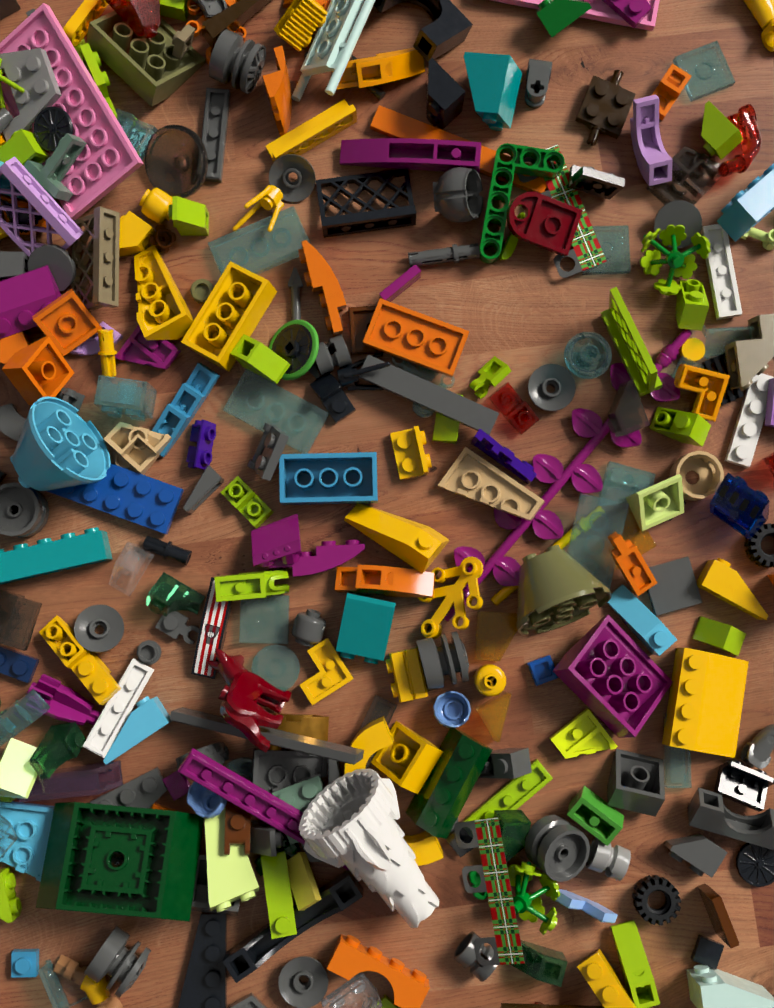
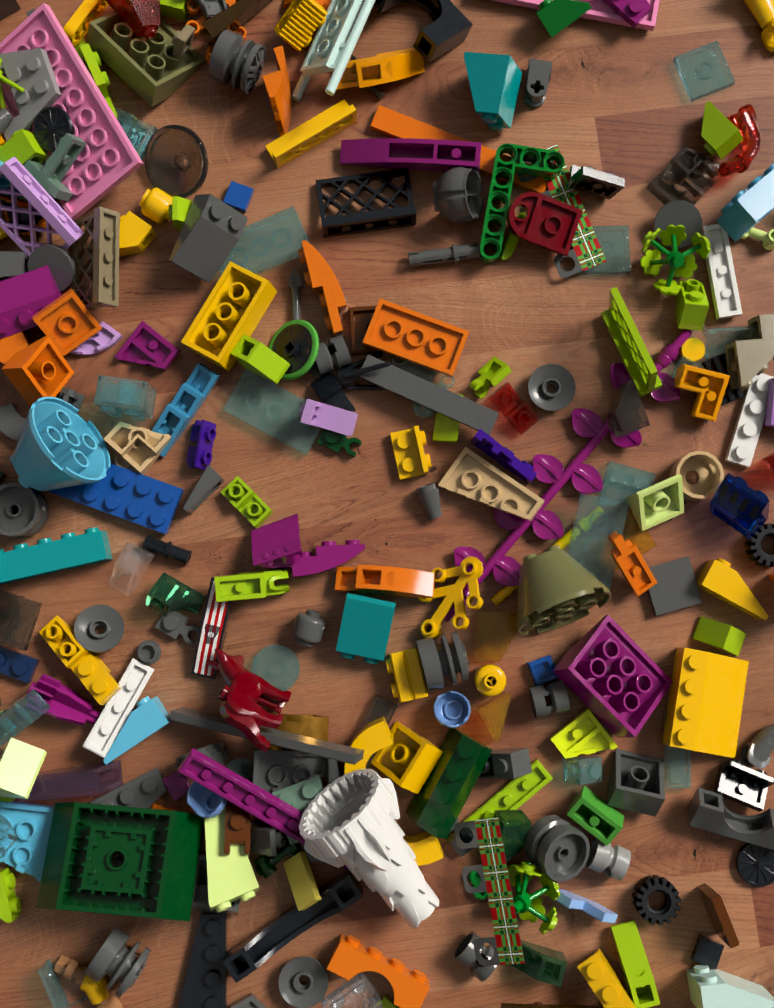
dark azure plate [11,949,39,978] -> none
clear green arch [29,722,86,779] -> none
yellow axle [97,329,117,378] -> none
yellow wedge [134,245,194,340] -> none
reddish brown plate [149,224,176,253] -> none
olive tile [190,279,214,304] -> none
dark grey tile [197,88,231,182] -> none
yellow plant [232,185,284,232] -> none
clear light blue tile [239,595,290,644] -> none
dark grey plate [247,422,289,481] -> none
lime slope [260,850,297,939] -> none
dark grey dish [269,154,316,202] -> none
dark azure brick [279,452,378,505] -> none
yellow plate [300,638,354,706] -> none
yellow wedge [344,504,449,574] -> none
magenta tile [379,265,421,302] -> none
black slope [426,58,465,130] -> none
clear light blue cone [564,332,612,379] -> none
dark brown plate [575,70,636,146] -> none
medium azure slope [607,584,677,656] -> none
lavender arch [630,94,672,186] -> none
lime slope [649,407,711,447] -> none
orange slope [652,63,692,121] -> none
dark grey slope [664,833,728,878] -> none
none -> dark grey slope [169,194,248,283]
none -> blue tile [223,181,254,213]
none -> lavender bracket [299,399,358,436]
none -> dark green plate [317,429,362,457]
none -> dark grey cone [416,483,442,520]
none -> dark grey wheel [528,680,570,719]
none -> clear light blue bracket [563,756,602,785]

